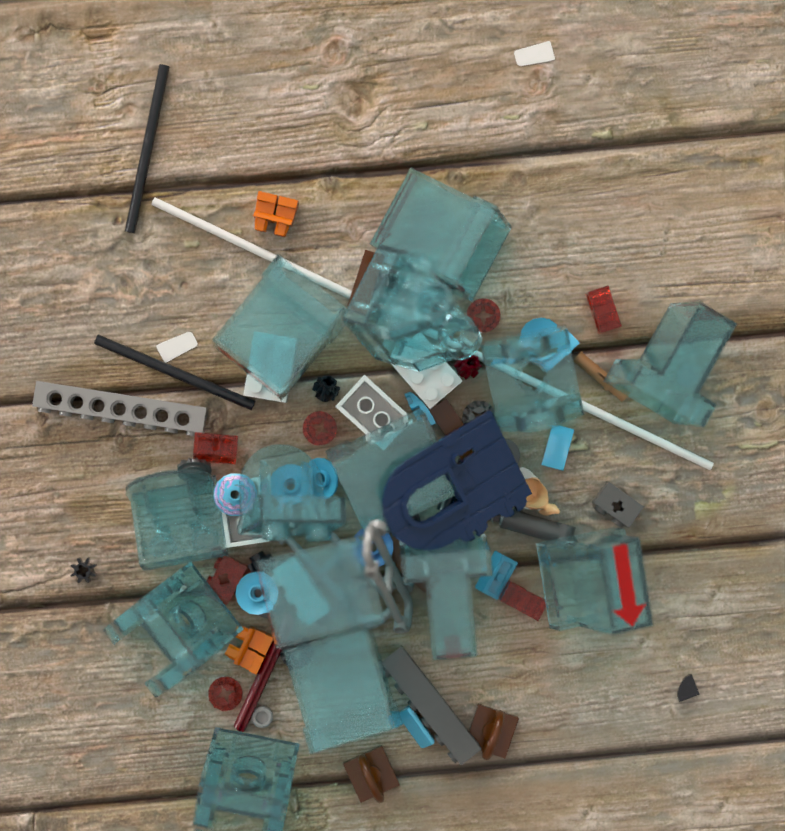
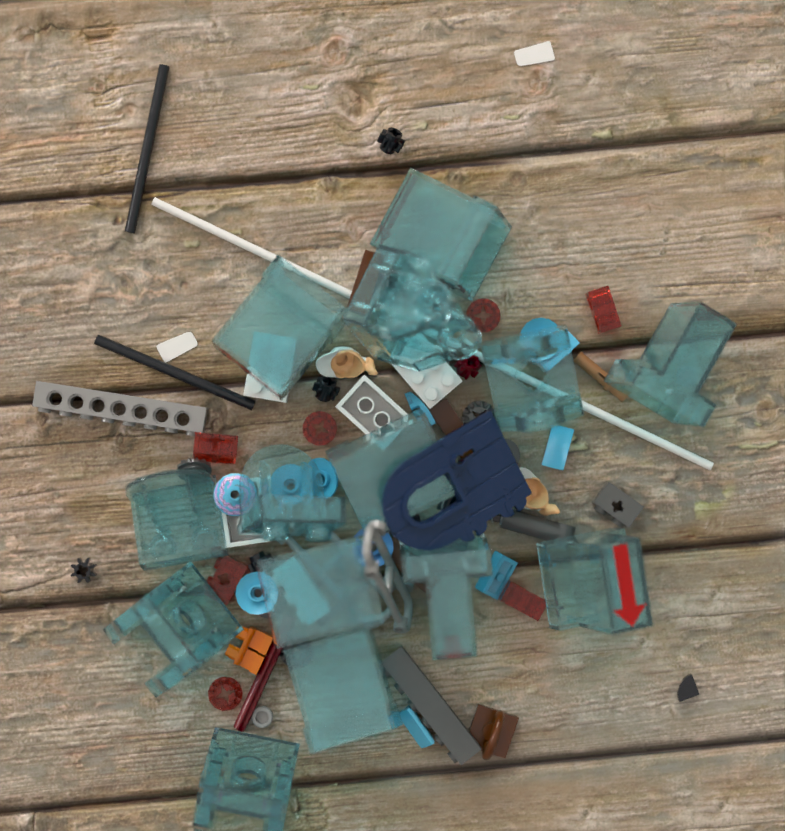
orange hips [253,191,299,237] -> none
reddish brown tile [343,745,400,803] -> none
none -> light nougat hair [316,346,378,378]
none -> black gear [377,127,405,154]

